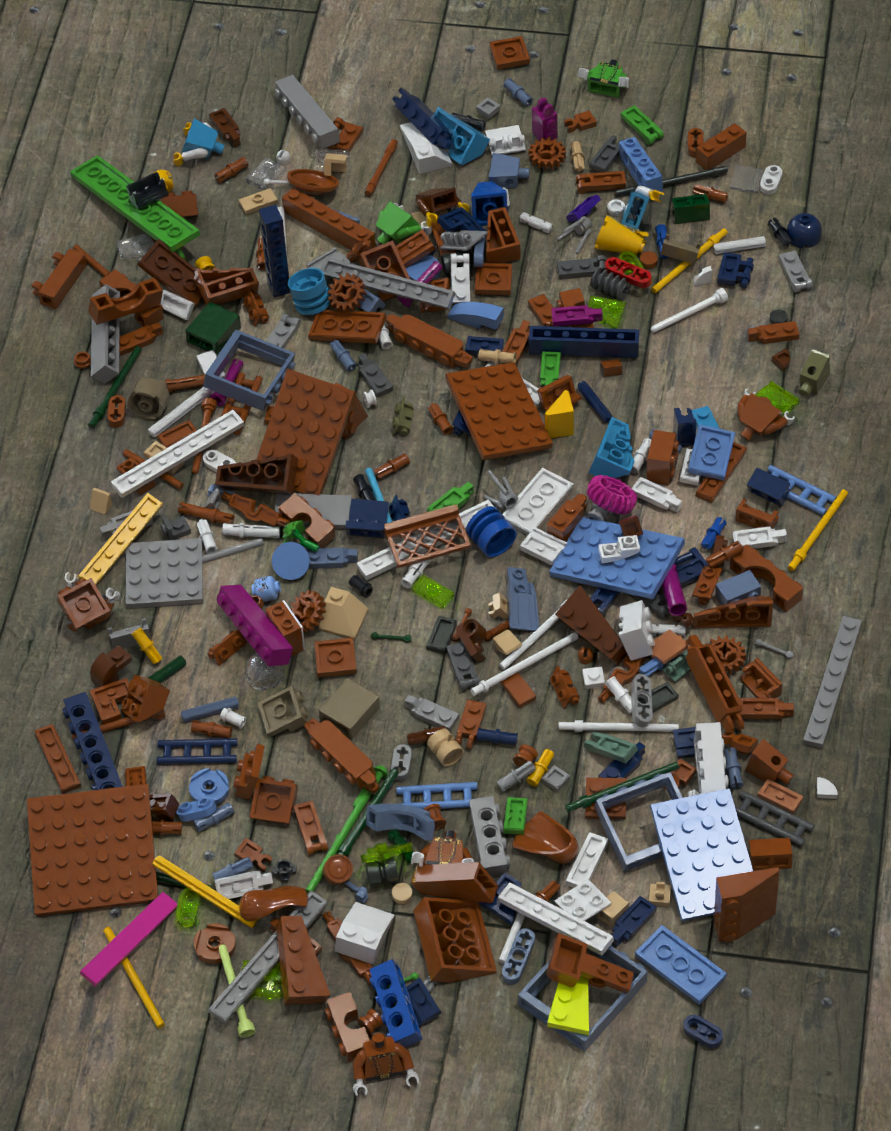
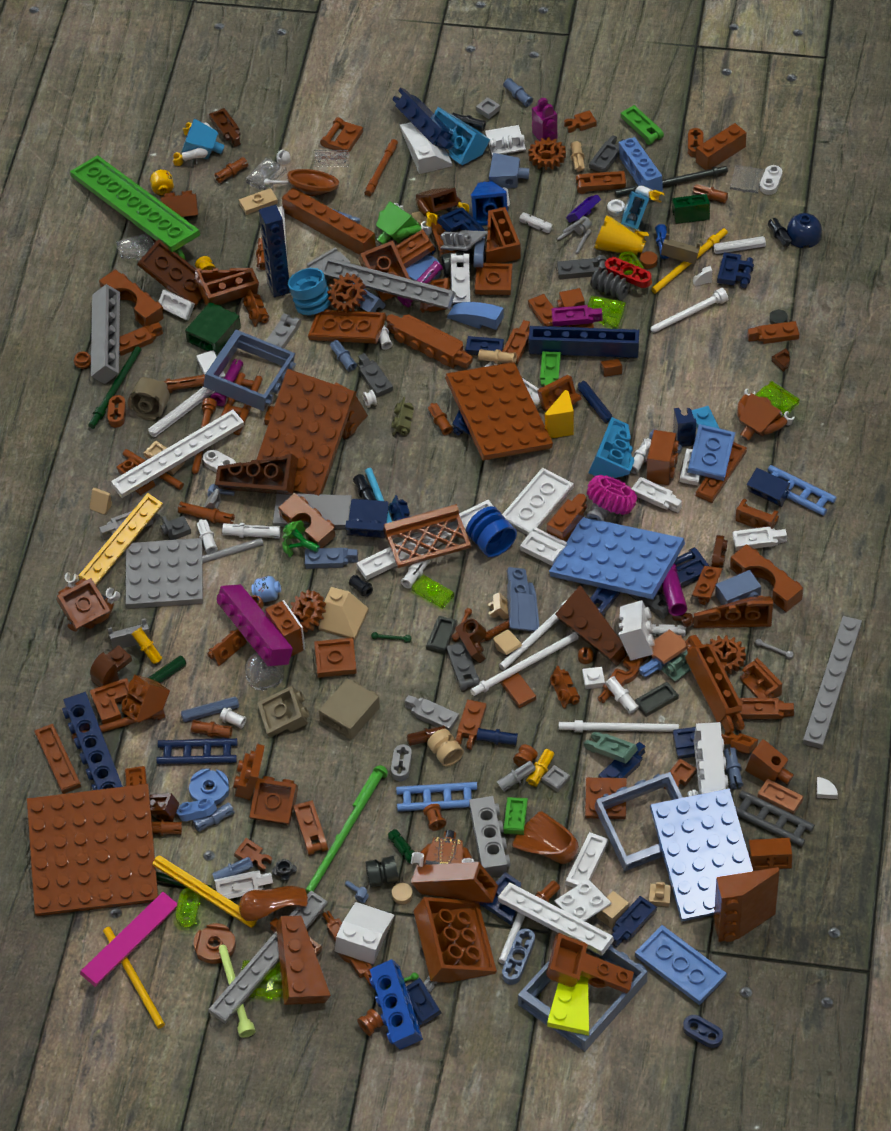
dark orange brick [31,249,87,309] -> none
dark orange bar [73,245,110,277] -> none
dark orange arch [88,278,163,325] -> none
black hinge [126,172,169,209] -> none
dark orange tile [157,420,197,448] -> none
dark orange piece [221,491,290,527] -> none
medium blue tile [272,542,310,580] -> none
light grey brick [274,75,340,149] -> none
dark orange hinge [304,718,379,793] -> none
dark orange wheel [323,854,353,885] -> none
tan panel [324,153,347,176] -> none
arch [324,992,369,1063] -> none
dark green bar [337,768,399,857] -> none
dark orange axle [347,238,371,262] -> none
dark orange torso [353,1033,419,1096] -> none
clear neon green wing [360,843,413,863] -> none
sand blue arch [366,804,435,841] -> none
dark orange axle [374,453,410,479] -> none
bright green hinge [427,482,474,512] -> none
light grey plant [483,470,518,509] -> none
dark orange plate [489,36,530,70] -> none
dark green bar [565,761,679,813] -> none
bright green torso [577,59,630,98] -> none
white slope [598,535,640,563] -> none
reddish brown tile [619,515,643,536] -> none
light grey beam [631,674,653,727] -> none
blue axle [701,517,727,550] -> none
dark orange axle [706,540,744,567] -> none
light grey plate [779,251,813,293] -> none
yellow bar [787,489,848,572] -> none
olive torso [799,349,830,397] -> none

